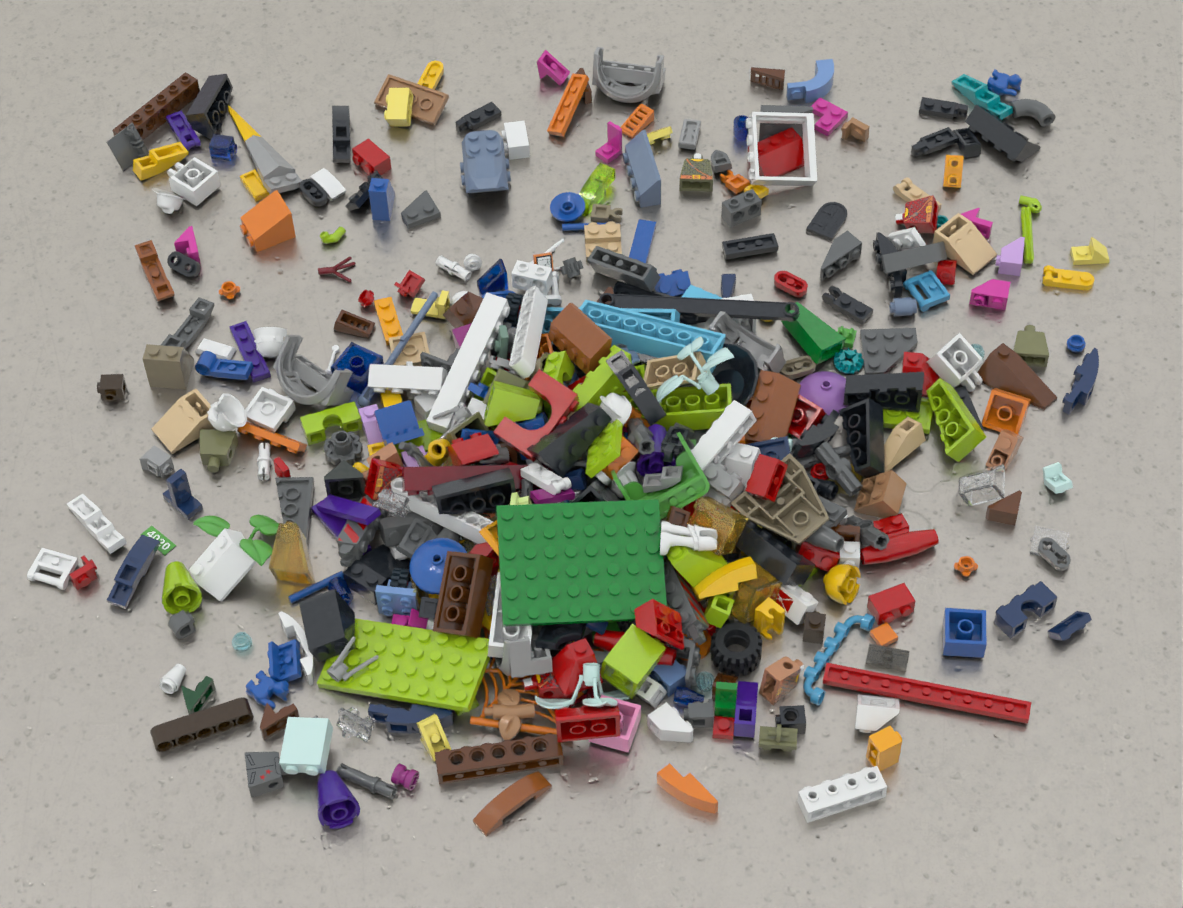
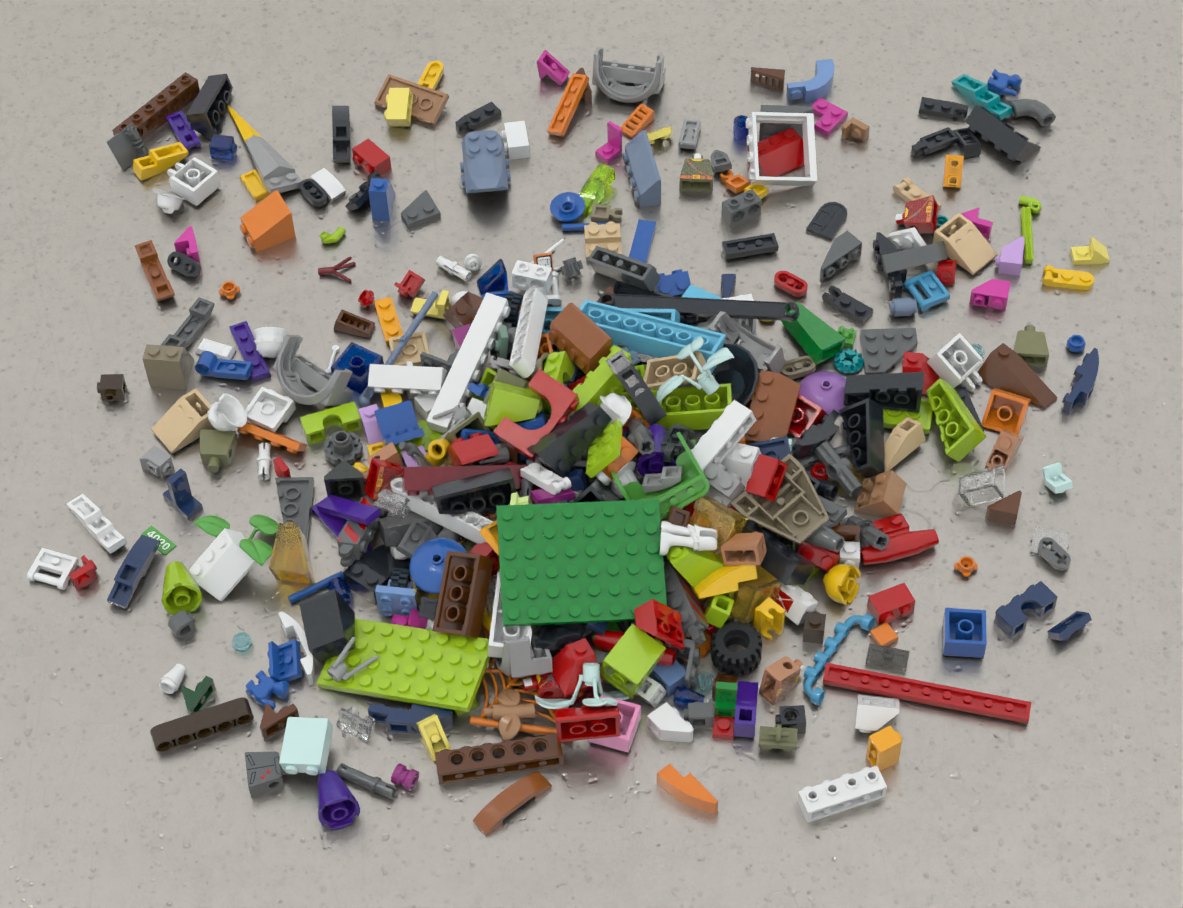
none -> nougat torso [721,532,767,566]

